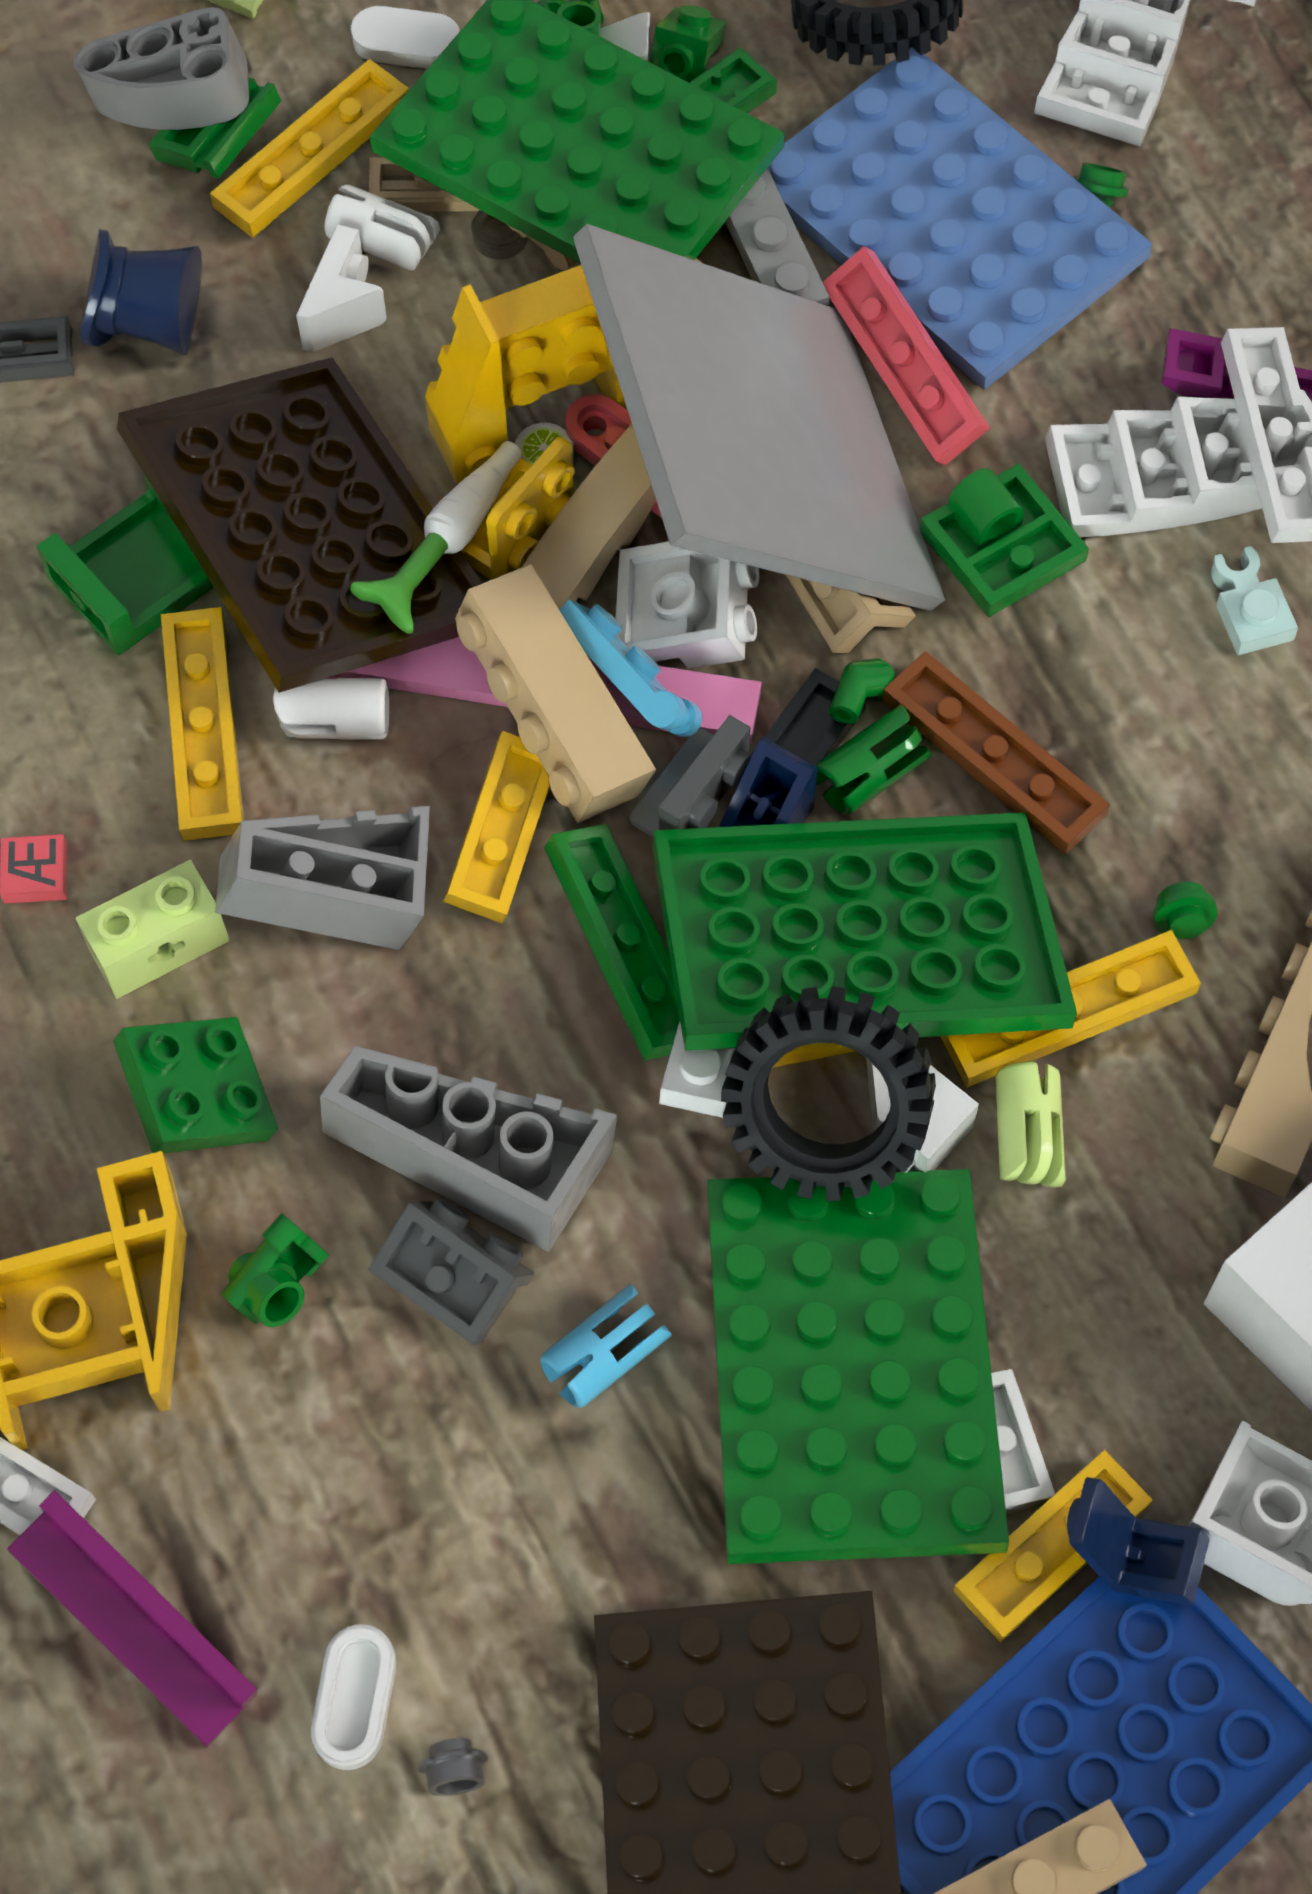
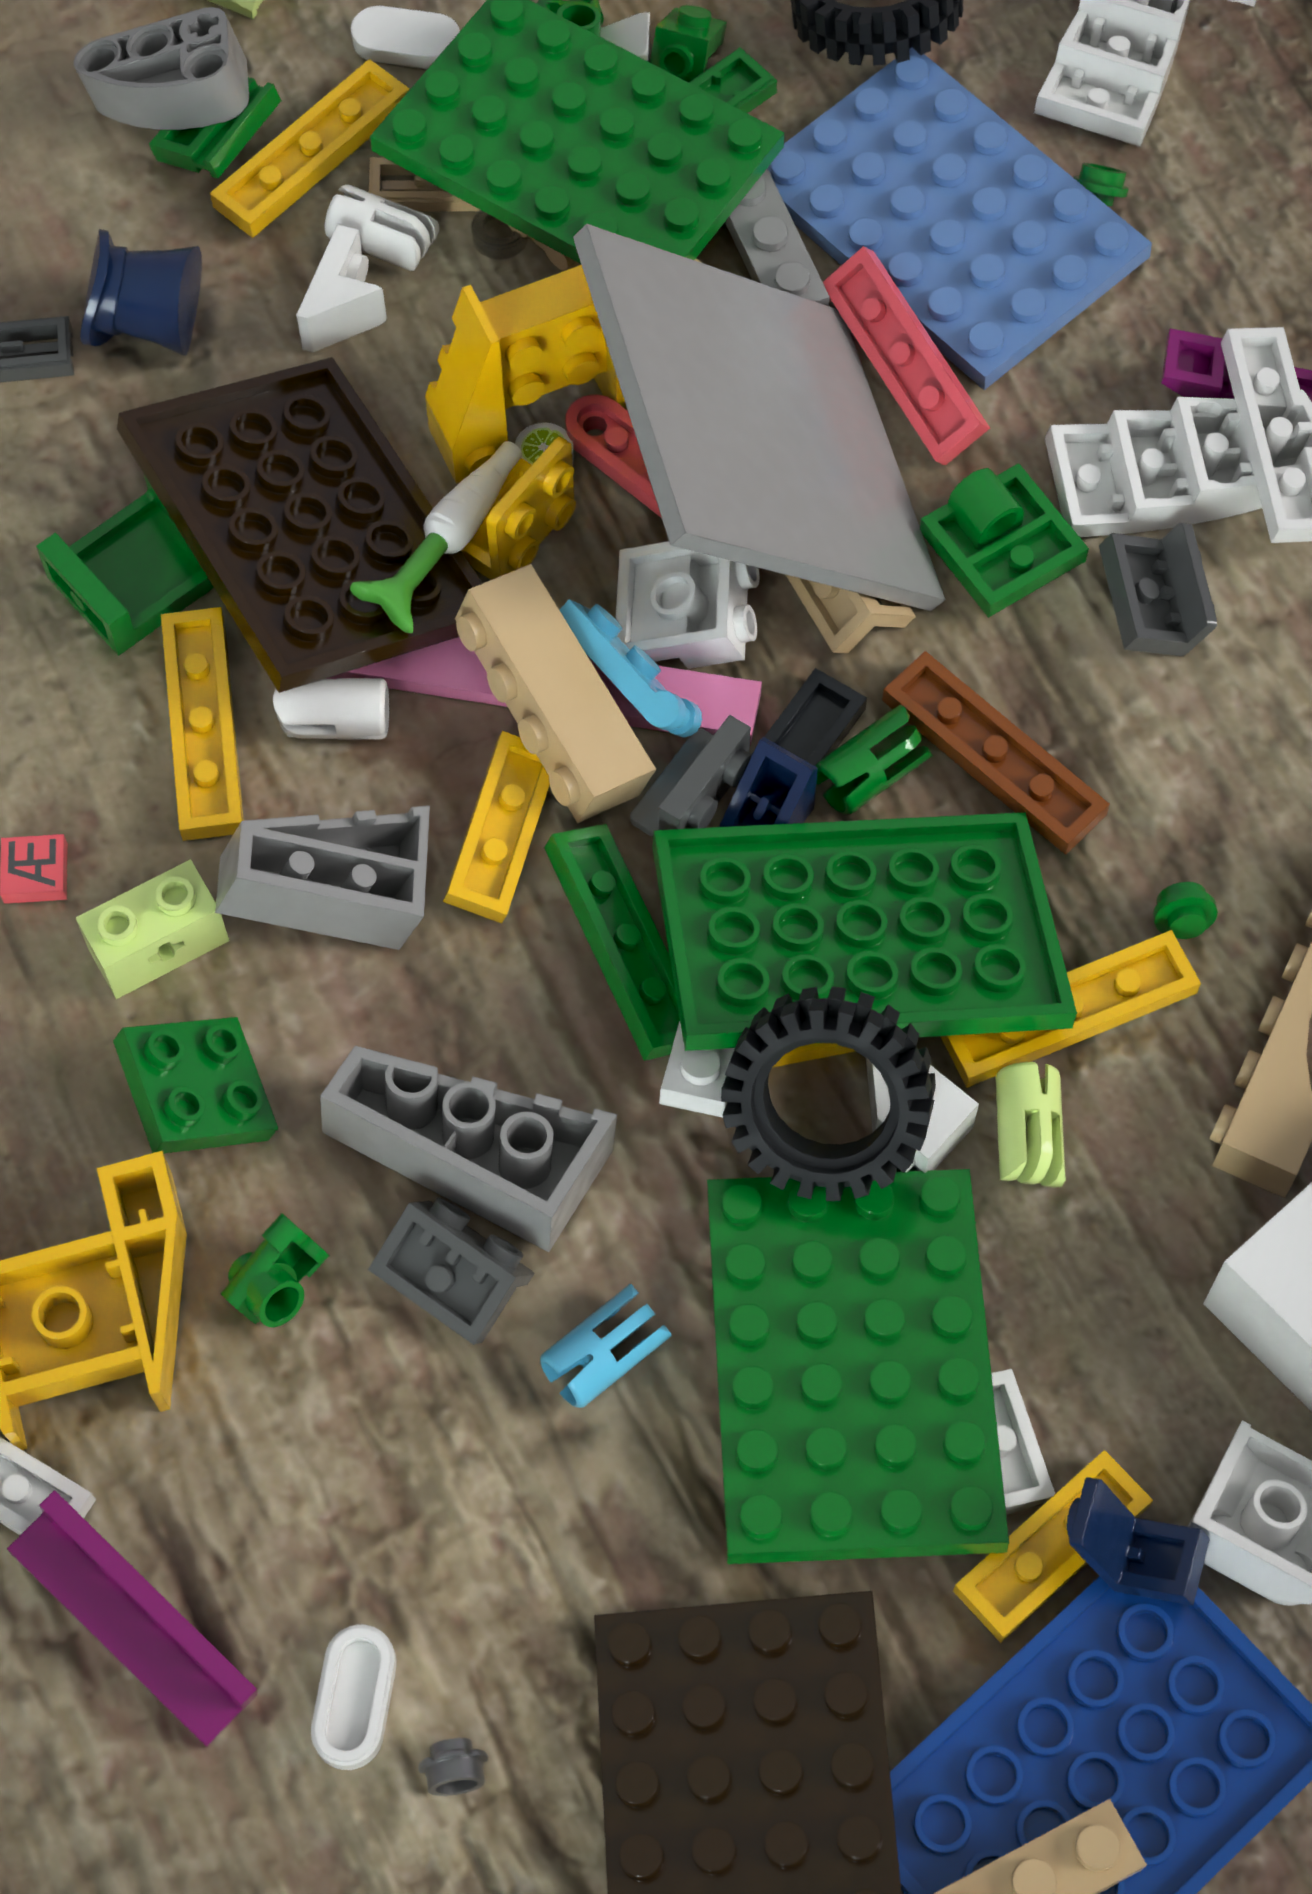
tan slope [521,424,656,609] -> none
green arm [829,658,896,724] -> none
light aqua plate [1211,546,1298,656] -> none
none -> dark grey bracket [1099,523,1217,657]

